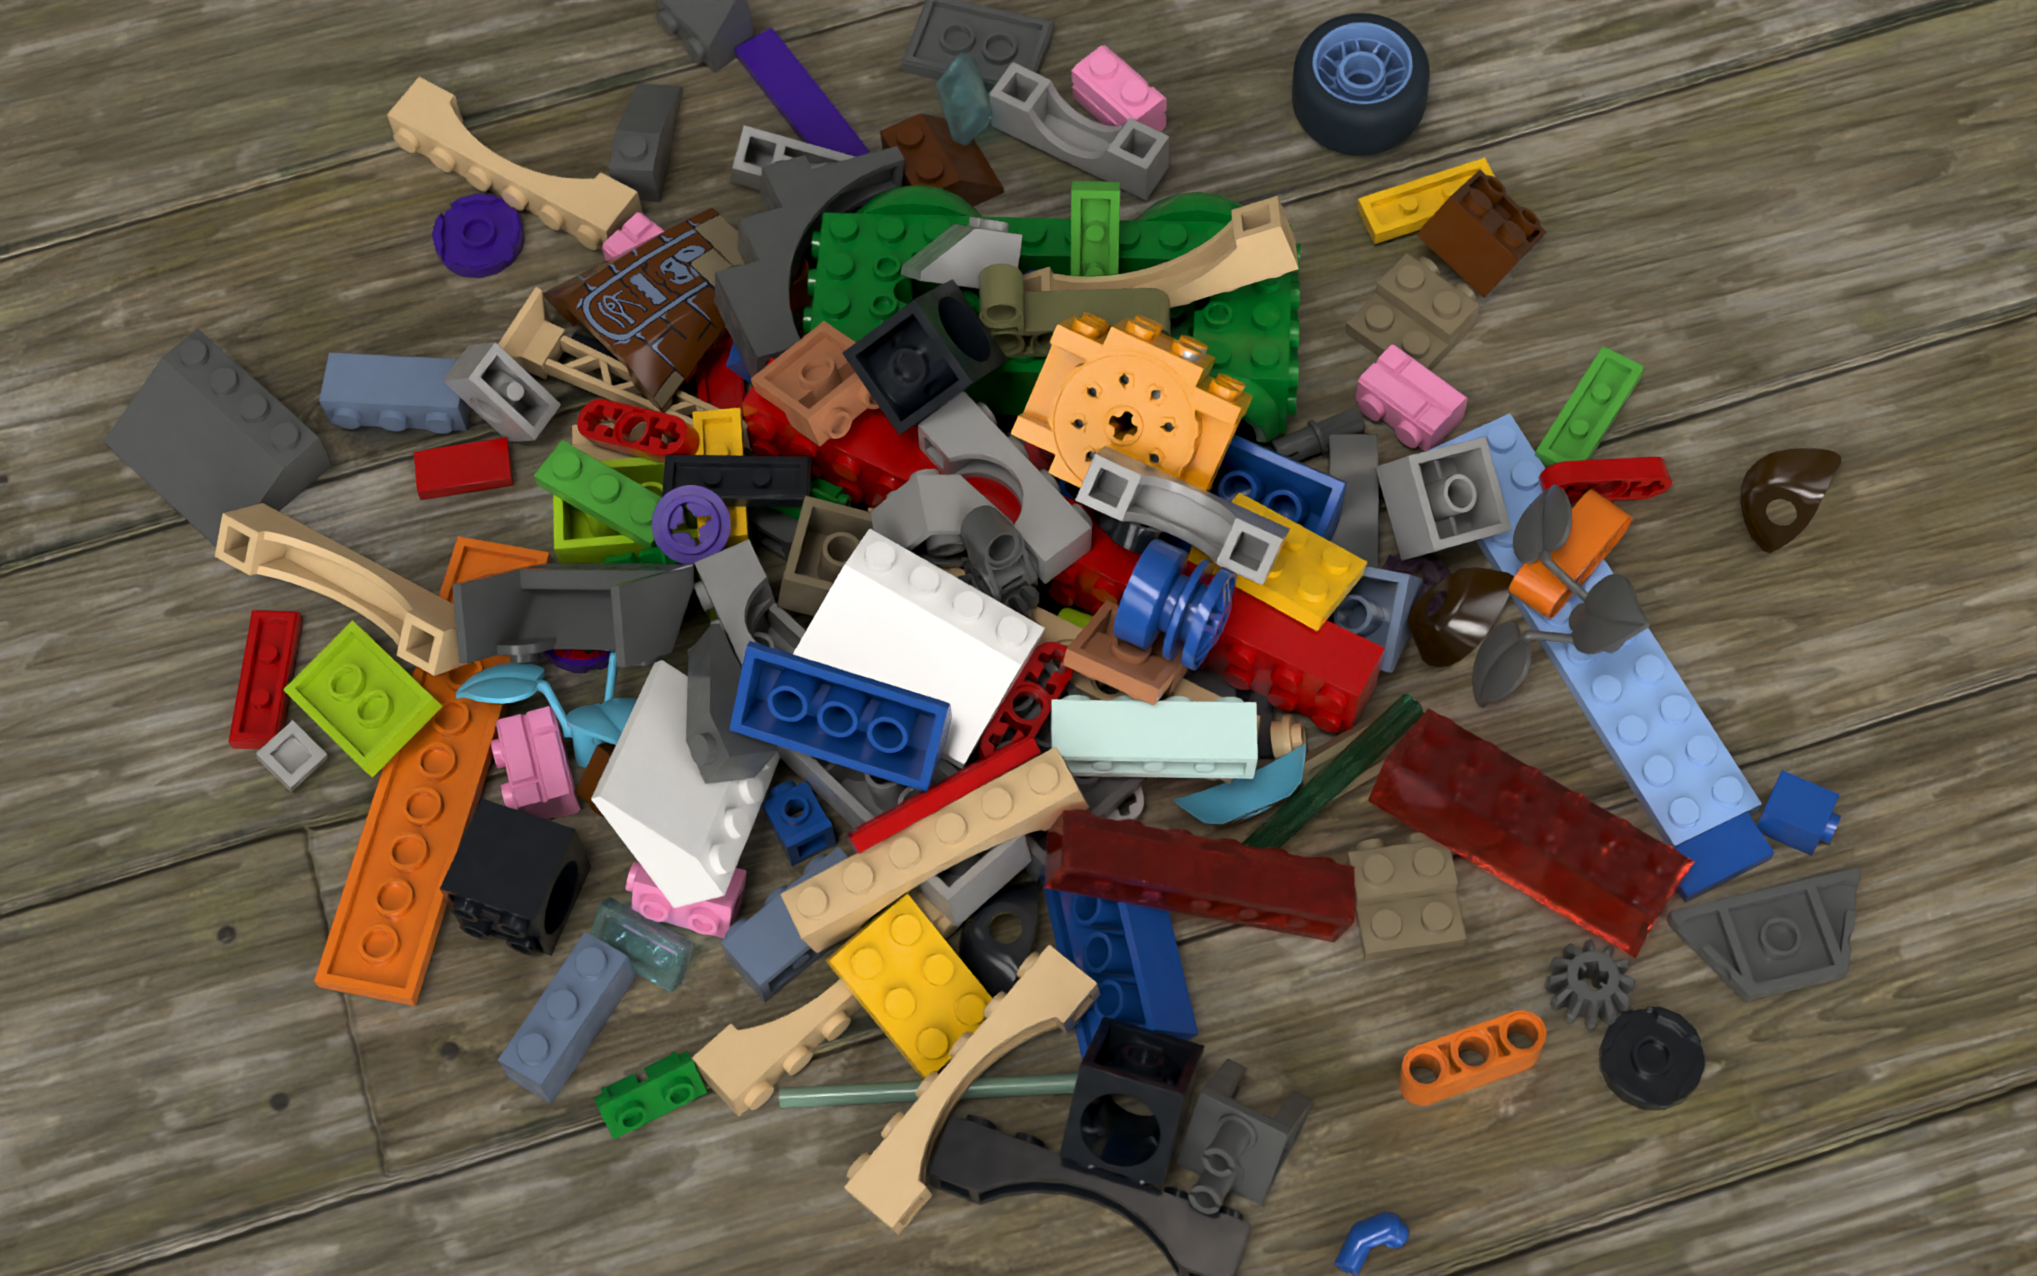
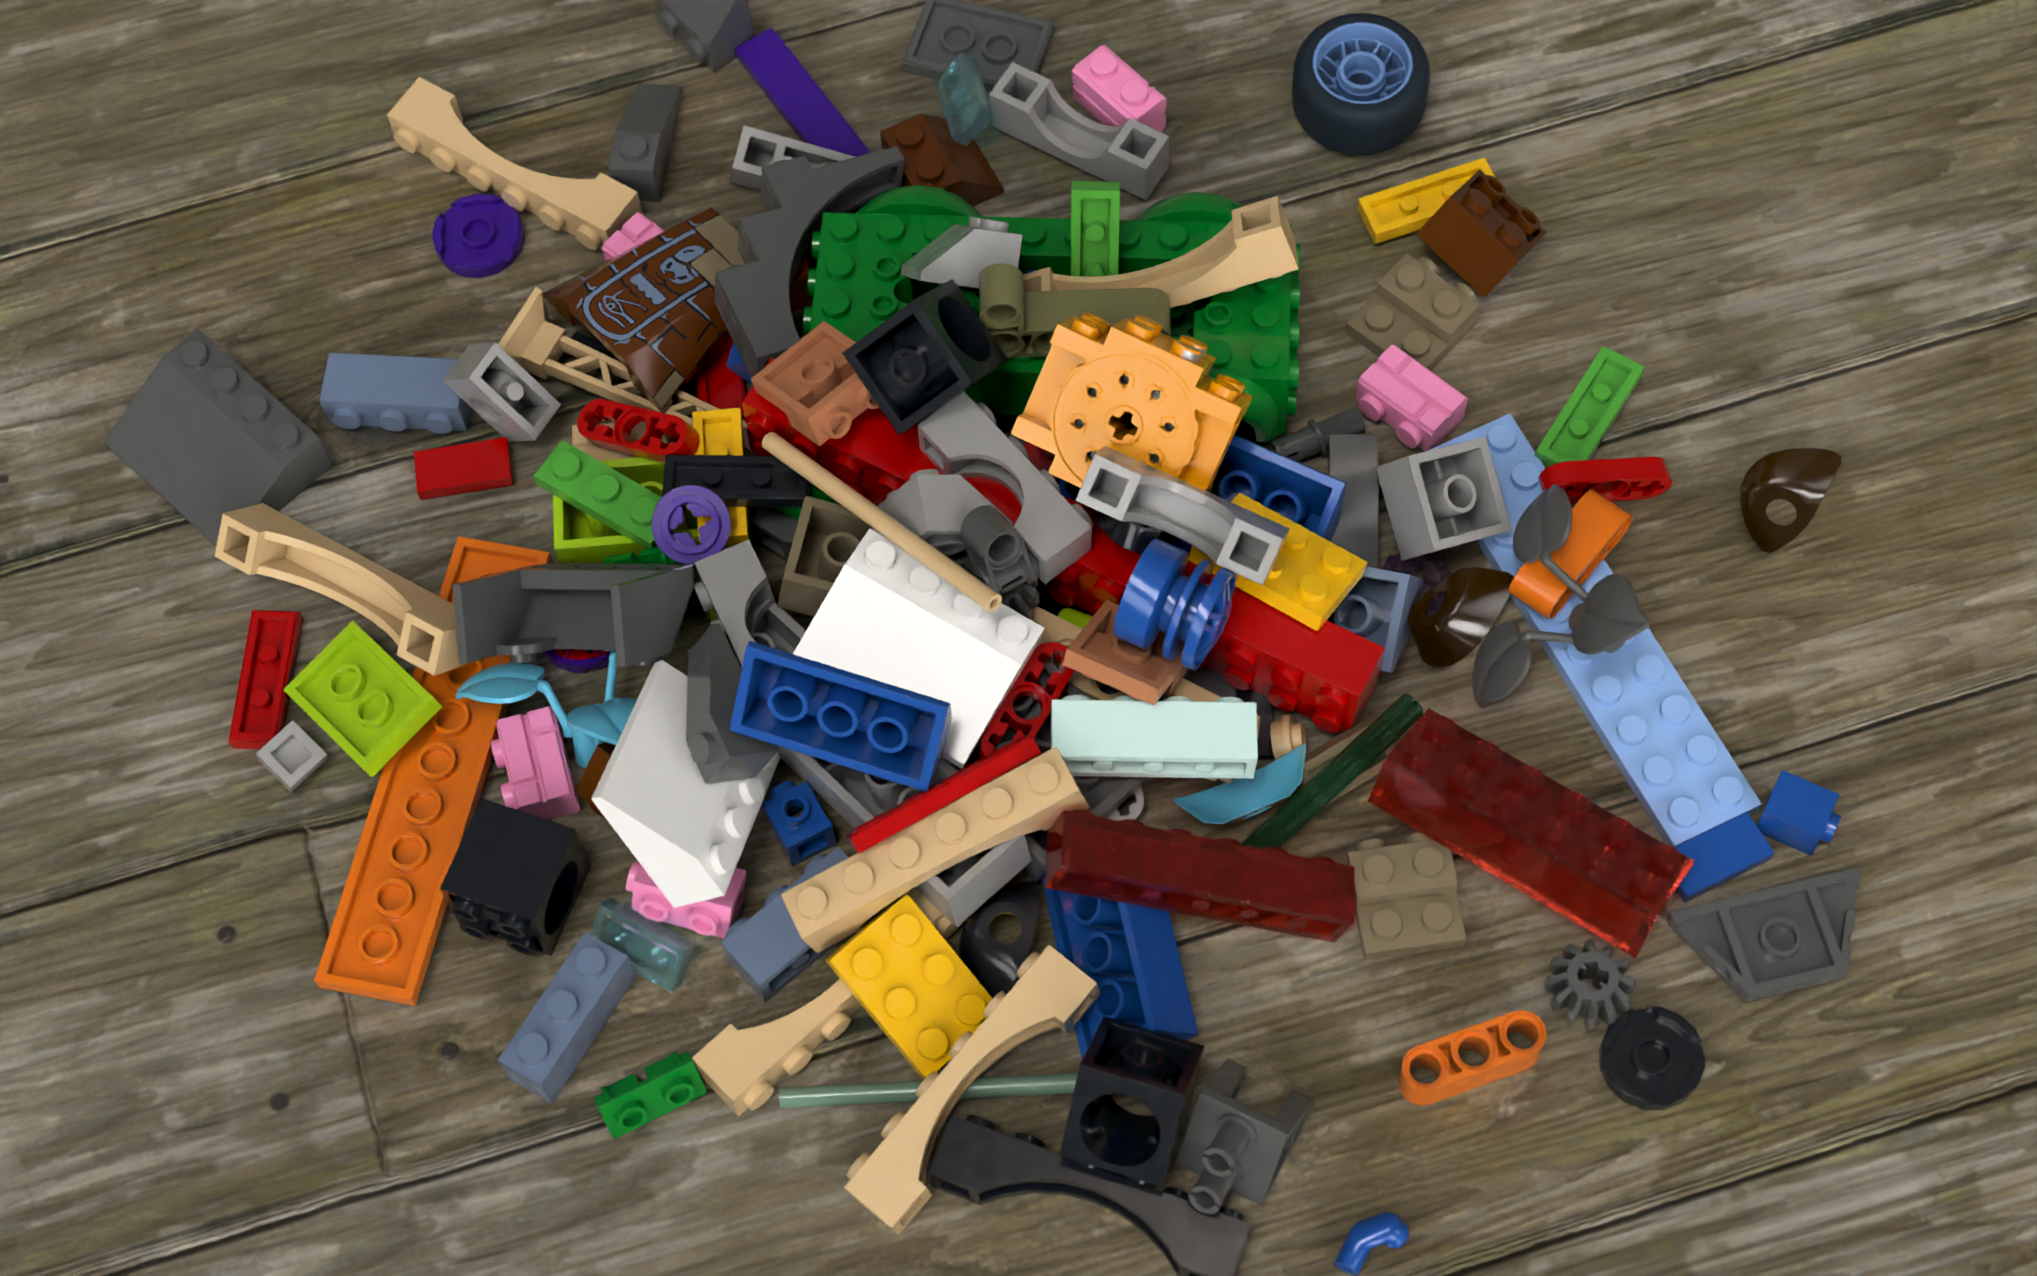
none -> tan piece [762,432,1002,613]

